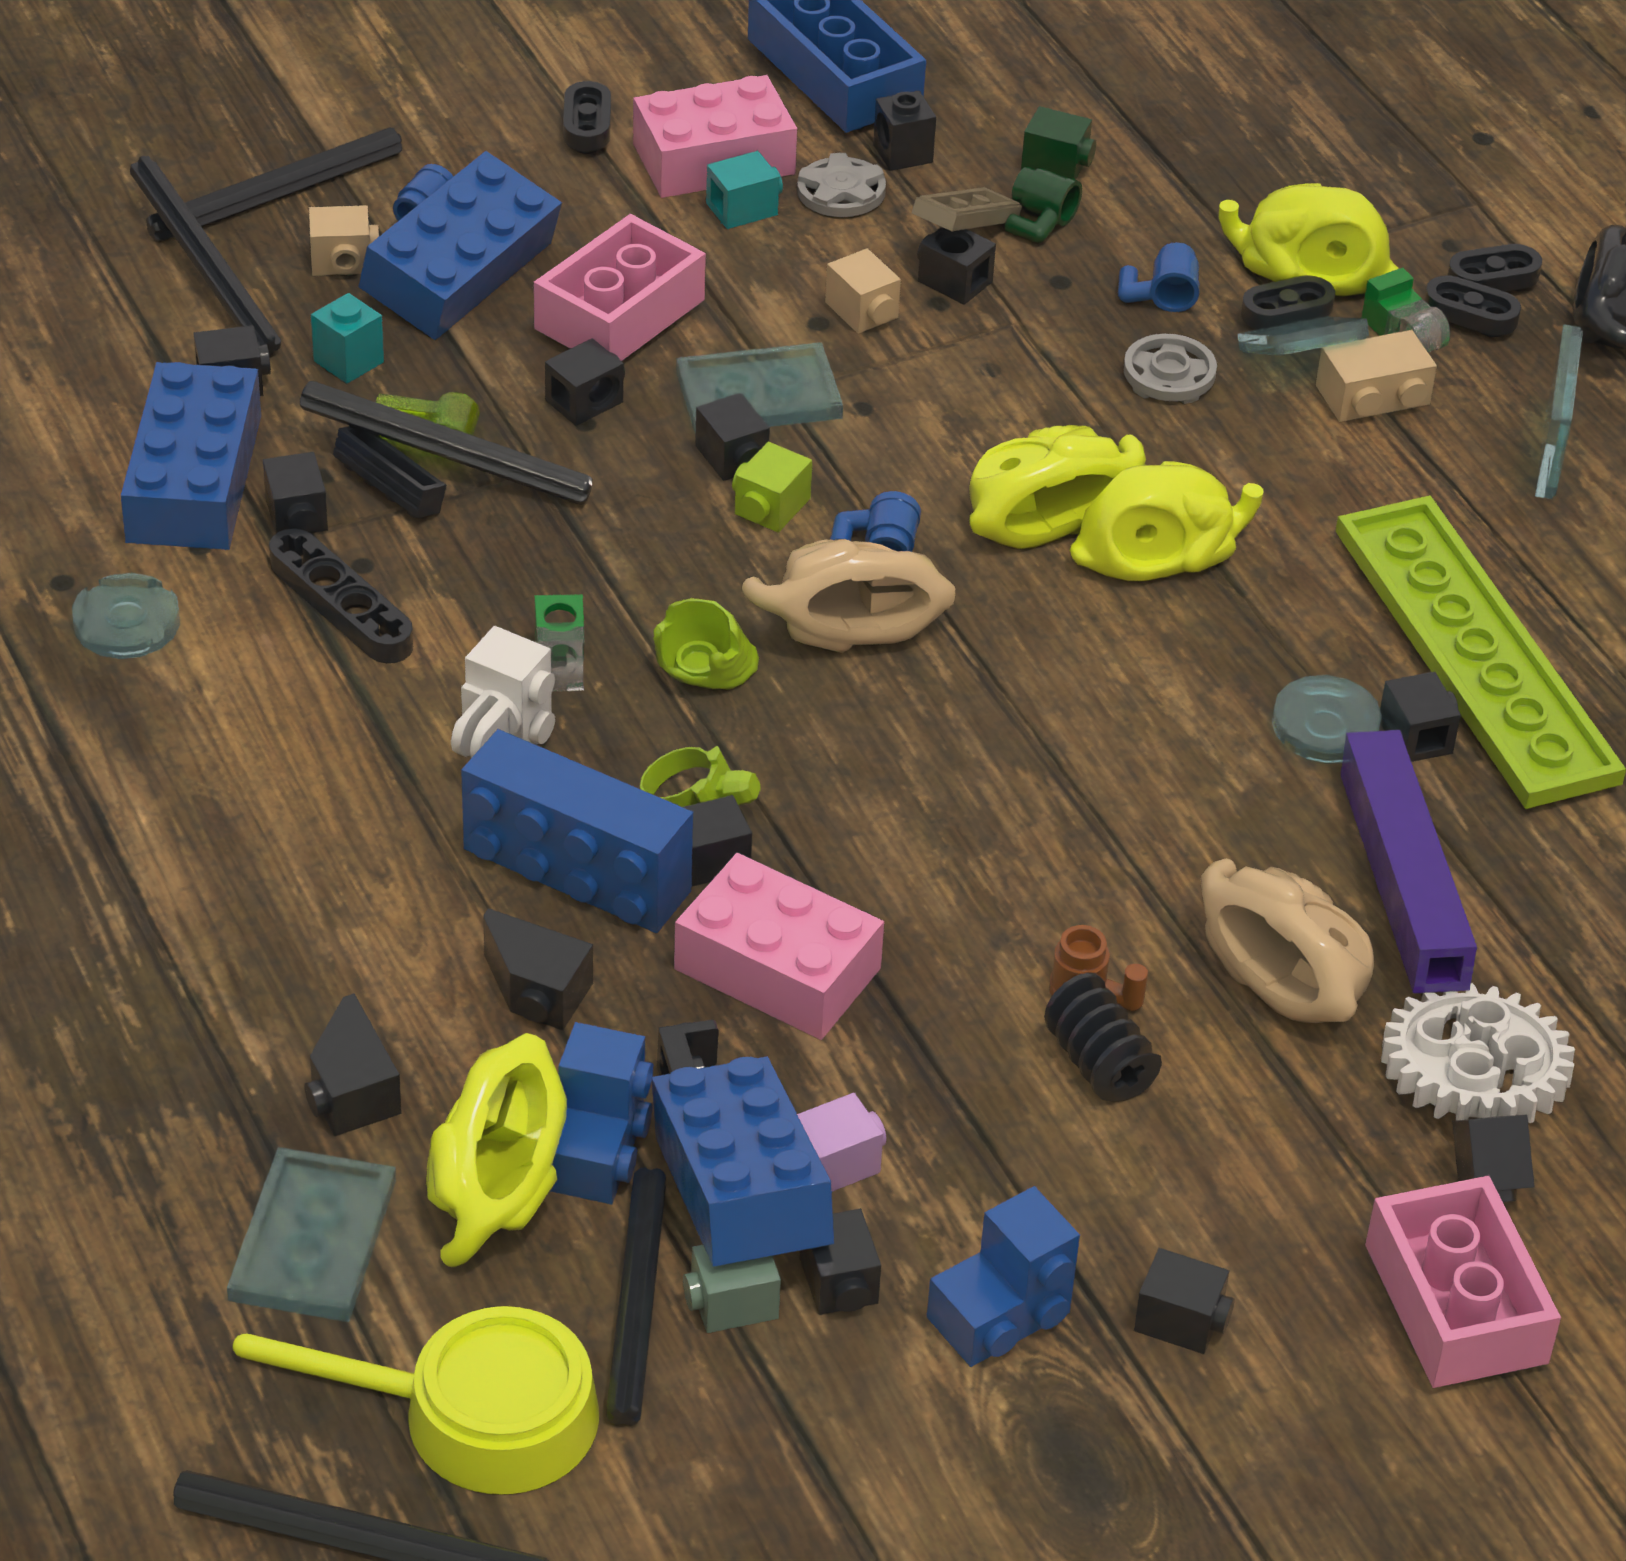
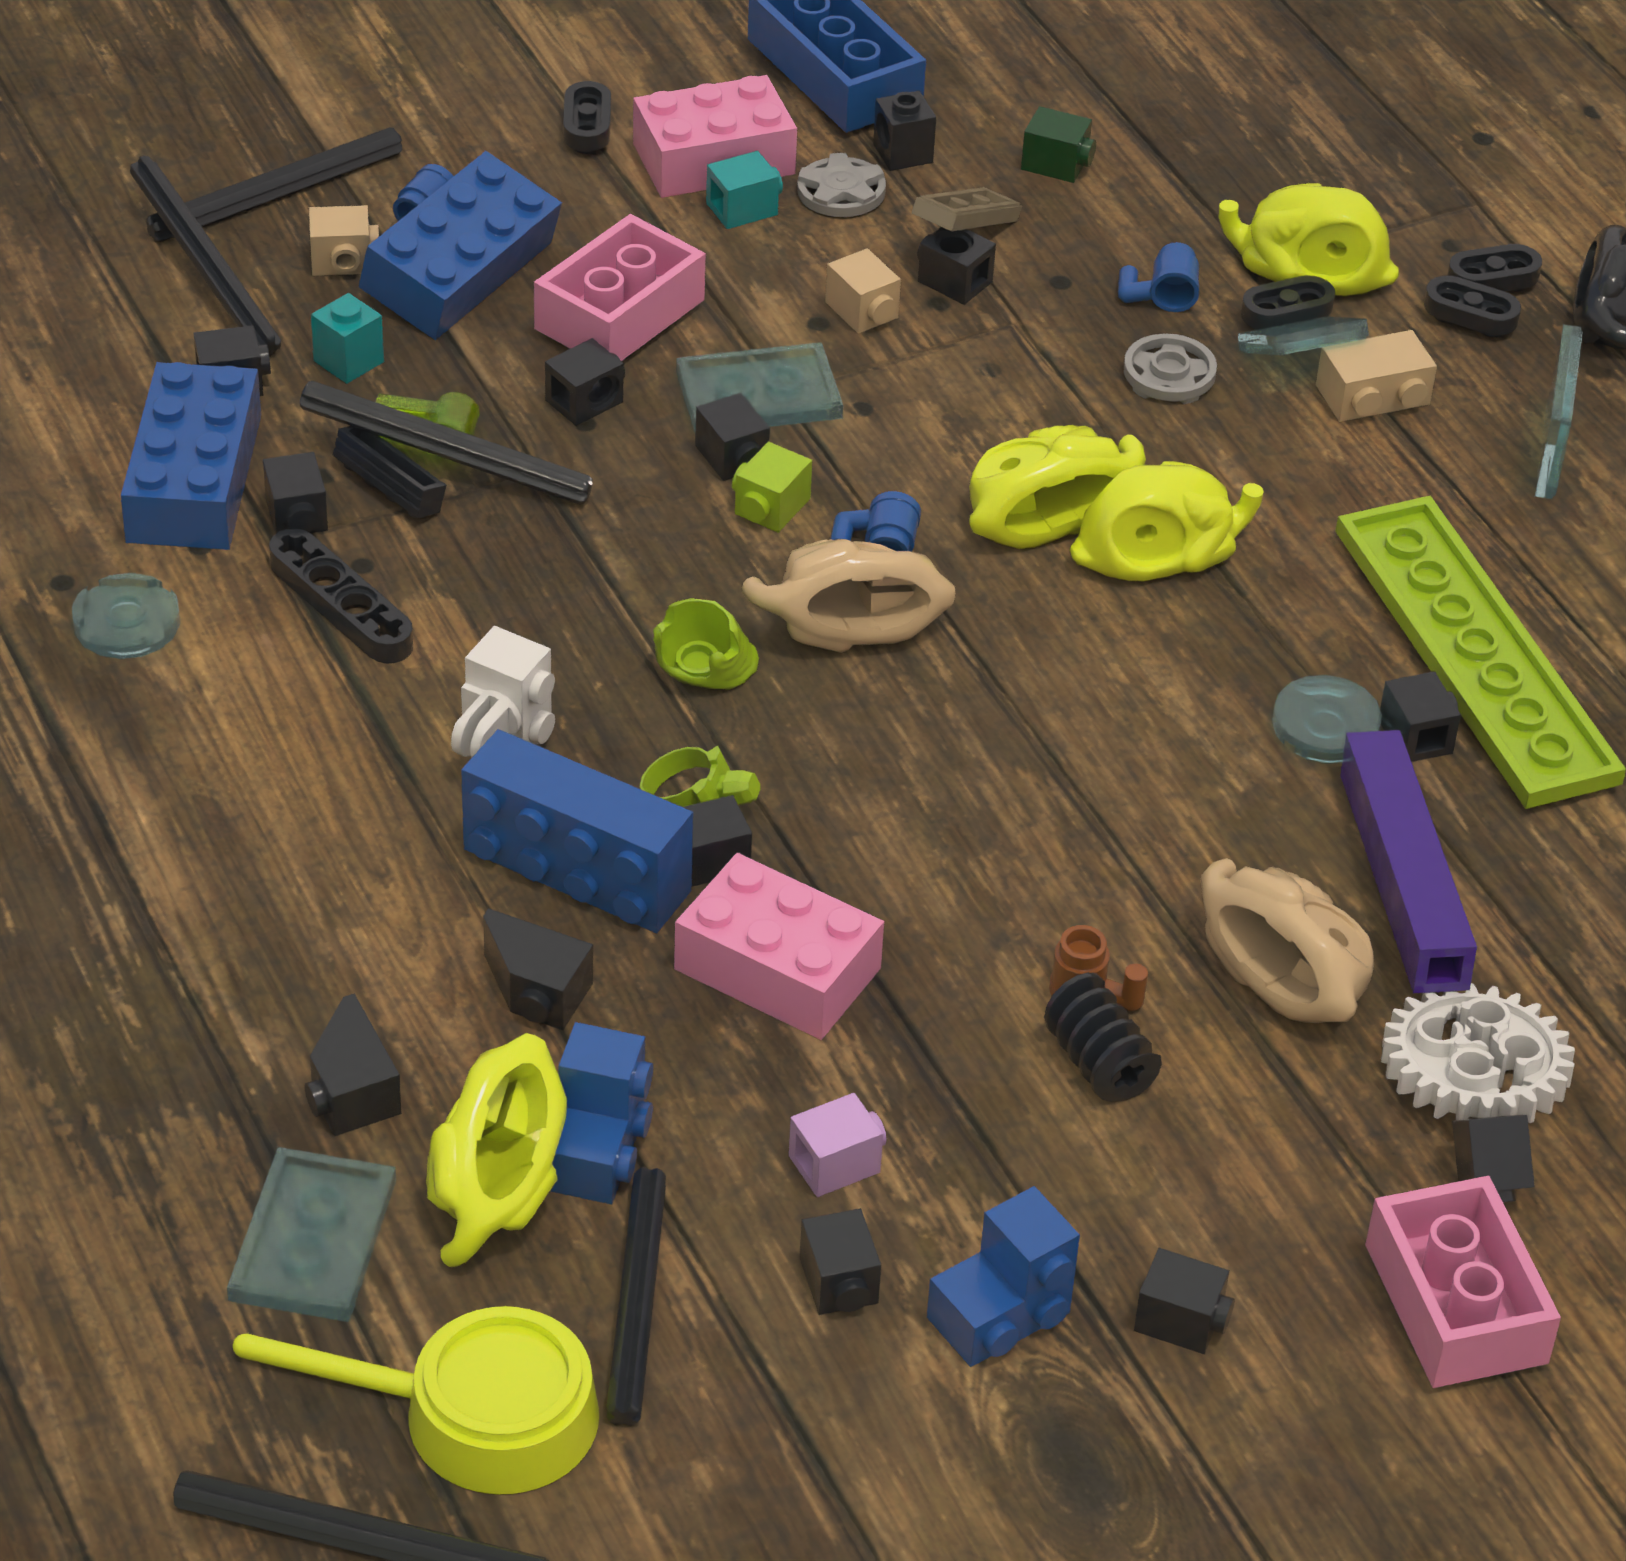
clear leg [534,594,585,691] -> none
blue brick [652,1056,834,1267] -> none
black bracket [657,1020,719,1076] -> none
sand green brick [683,1245,781,1333] -> none
dark green piece [1005,167,1082,243] -> none
leg [1361,267,1450,352] -> none

